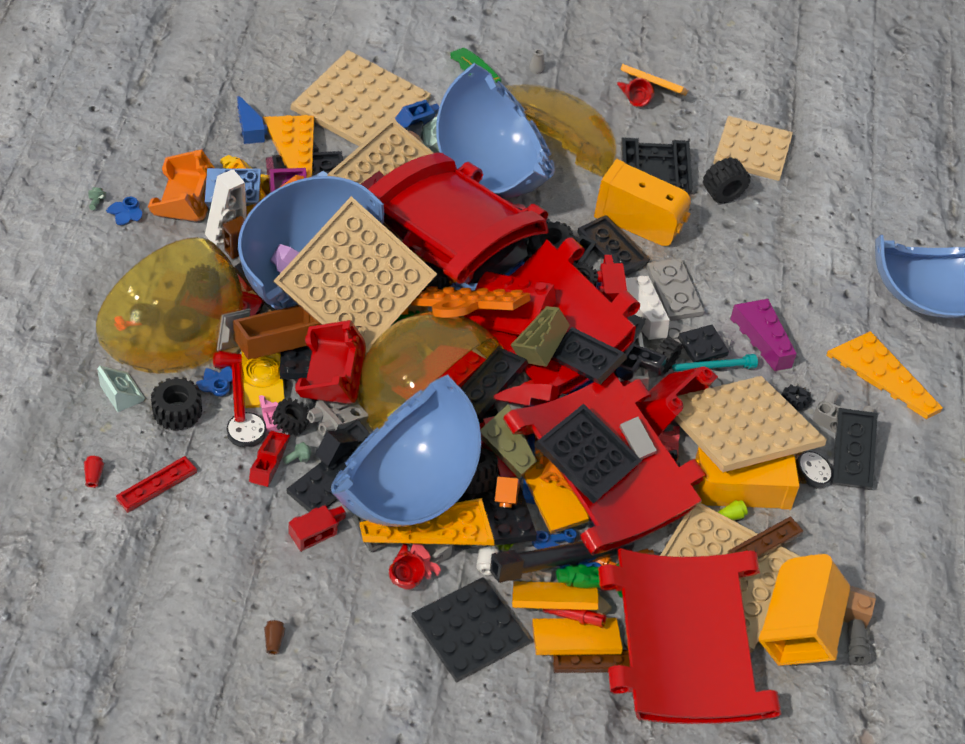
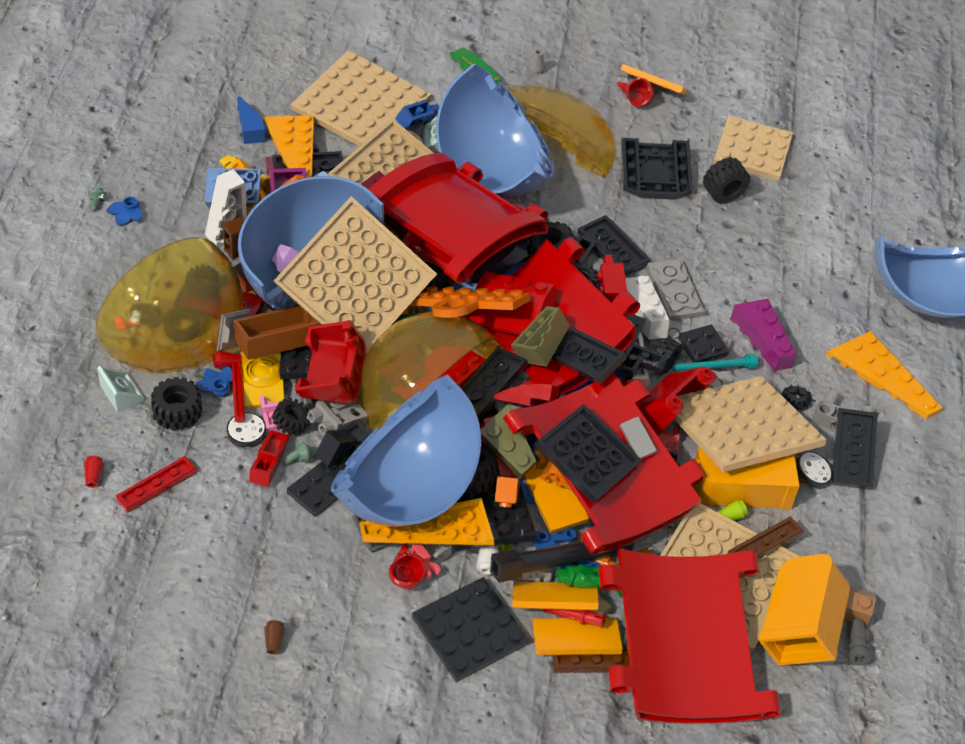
orange windscreen [148,149,215,222] -> none
red hinge [288,505,346,552] -> none
light orange piece [594,159,691,246] -> none

